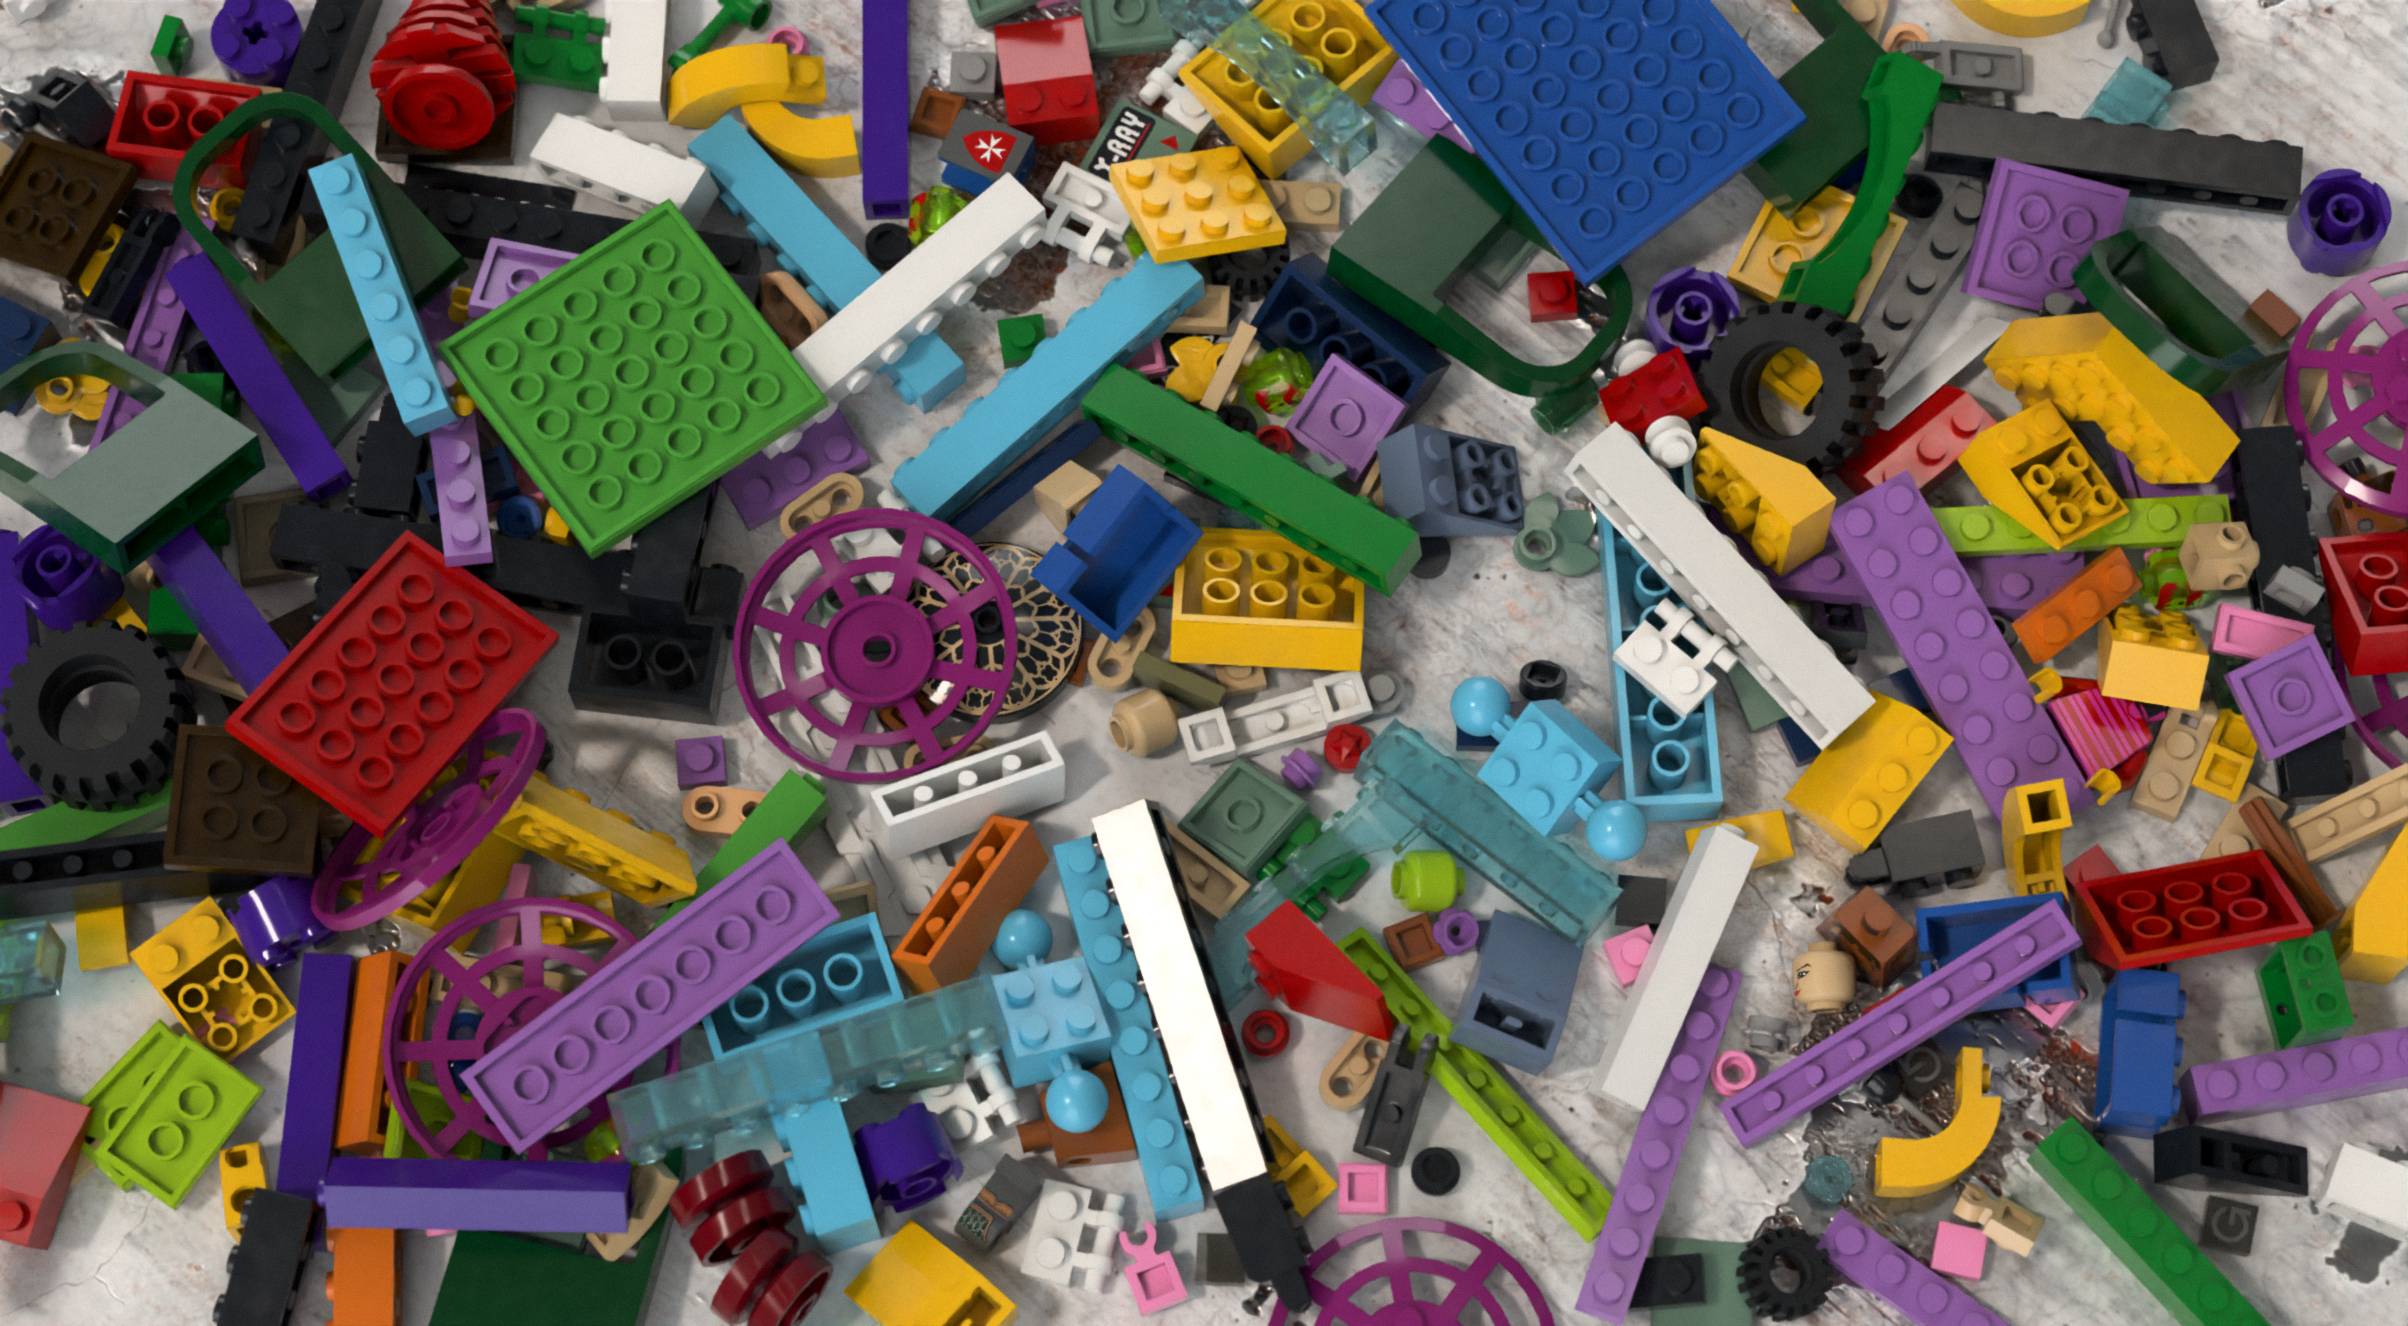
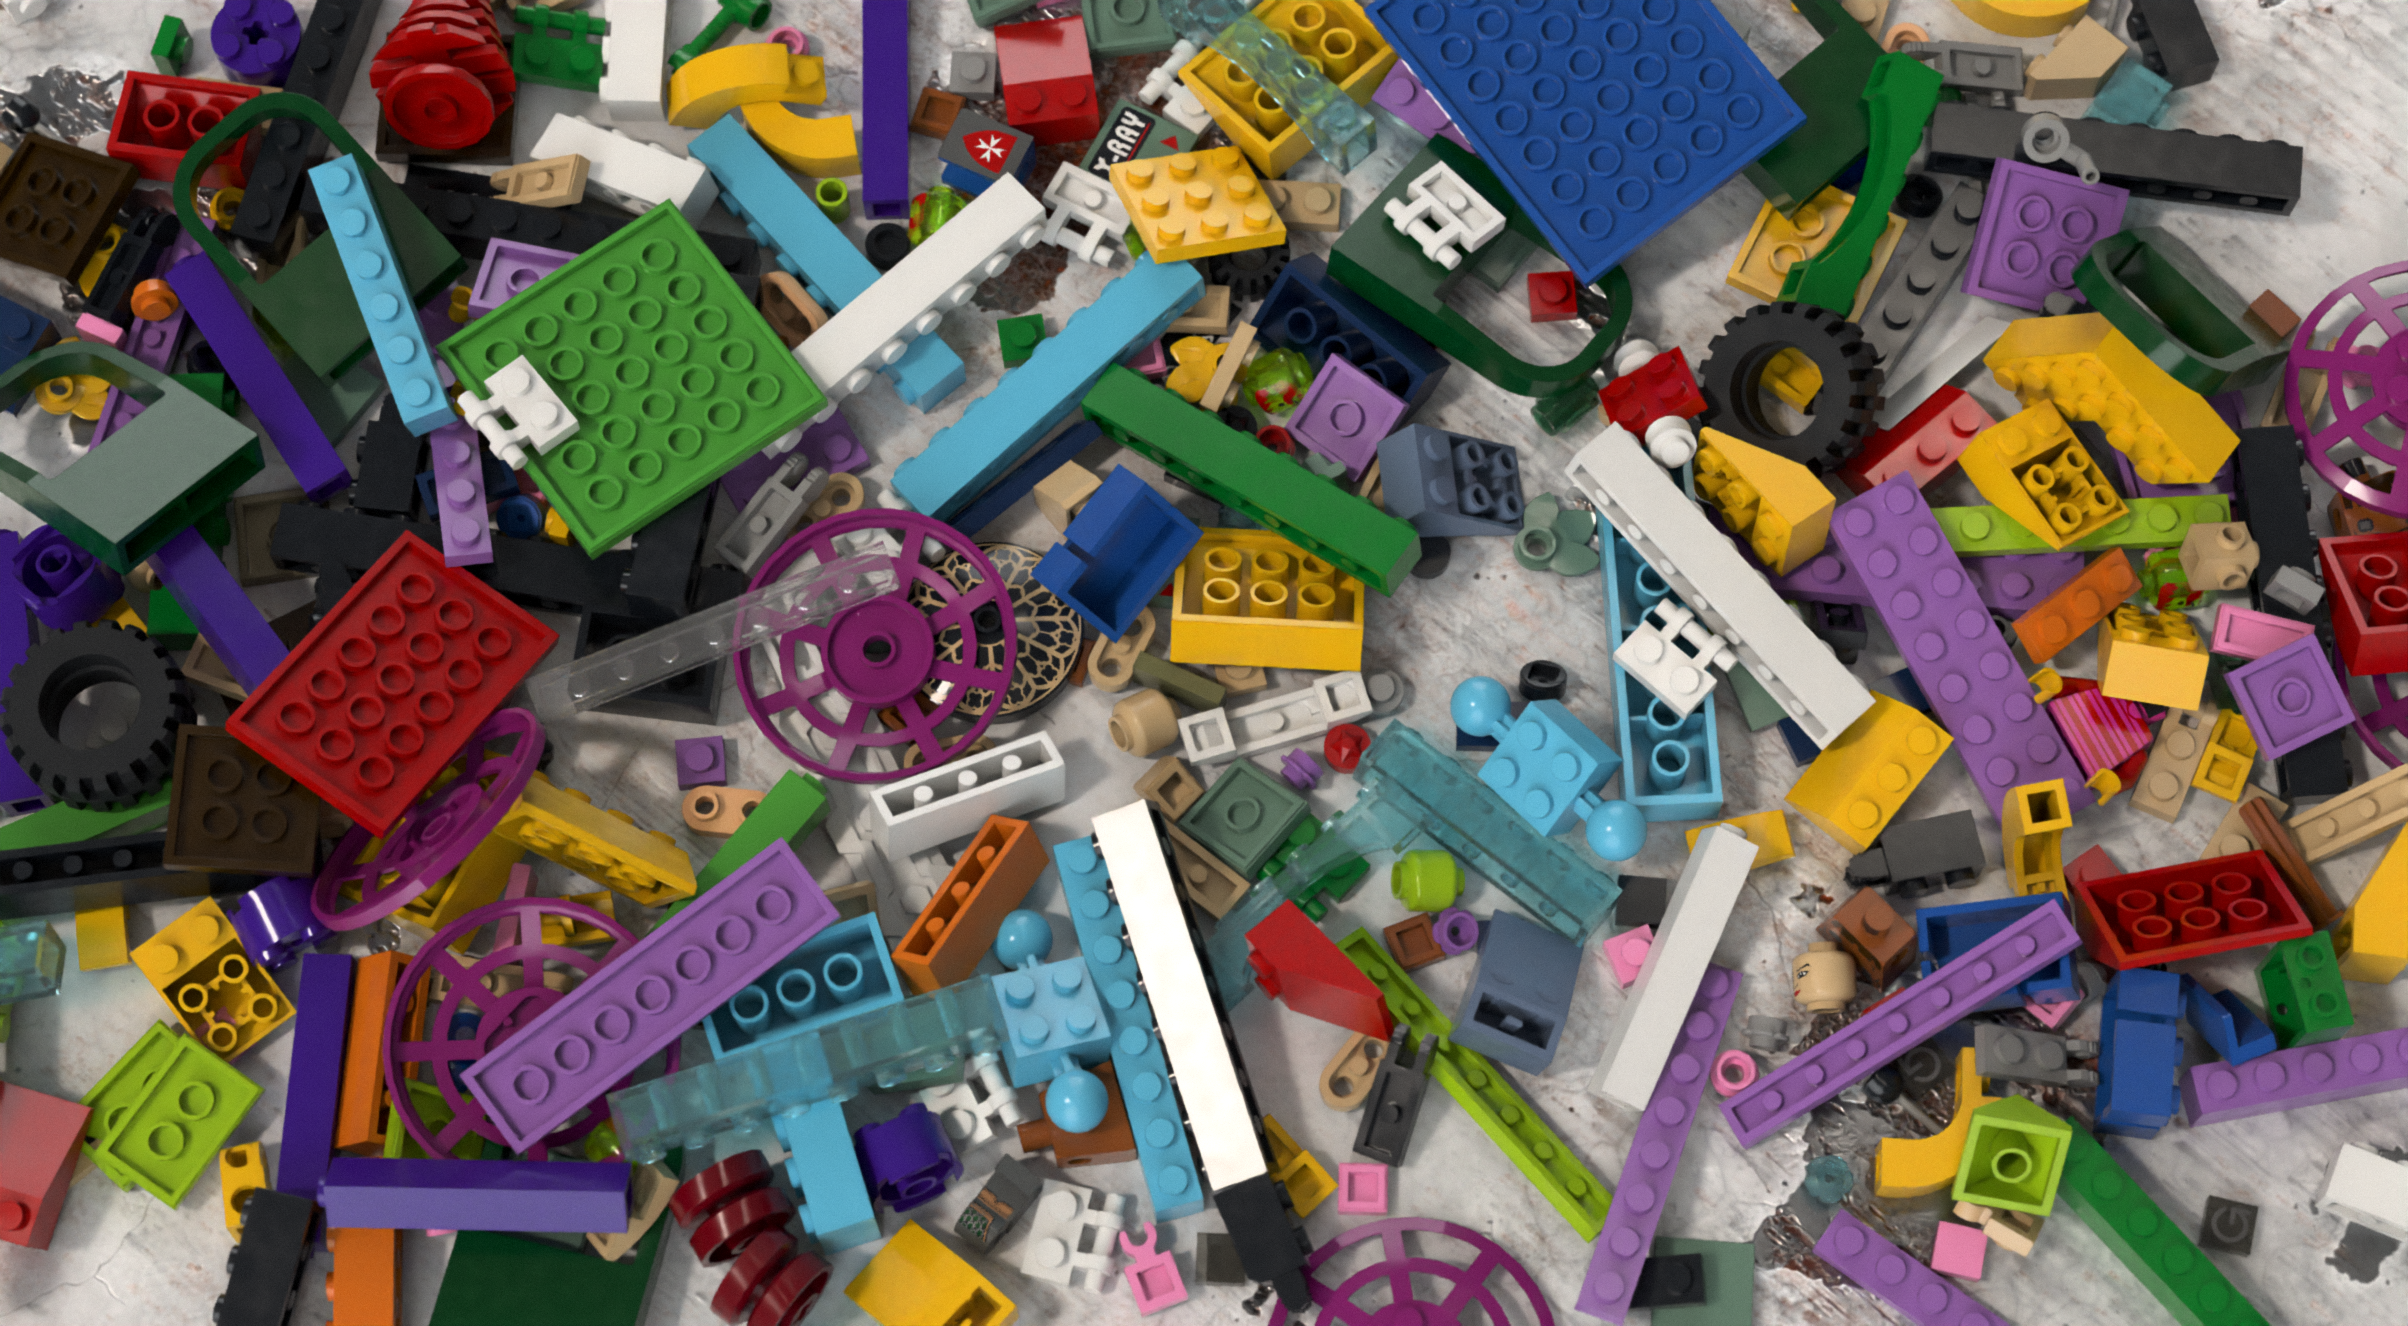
black slope [28,69,115,150] -> none
red plate [1241,1009,1290,1058] -> none
black plate [1411,1147,1460,1197] -> none
dark purple brick [1643,266,1740,373] -> none
black tyre [1736,1227,1834,1322] -> none
black slope [2153,1124,2308,1198] -> none
dark purple brick [2287,168,2392,275] -> none
none -> bright pink tile [75,313,128,352]
none -> orange plate [131,279,178,321]
none -> white plate [457,355,580,470]
none -> tan hinge [490,154,591,208]
none -> clear tile [525,541,901,726]
none -> light grey hinge [713,451,830,579]
none -> lime hinge [816,177,851,224]
none -> tan slope [1133,755,1206,824]
none -> white plate [1384,161,1506,270]
none -> lime slope [1951,1094,2073,1216]
none -> light grey hinge [1974,1023,2099,1088]
none -> light grey plate [2020,113,2100,185]
none -> tan slope [2022,15,2129,100]
none -> blue panel [2179,972,2277,1067]

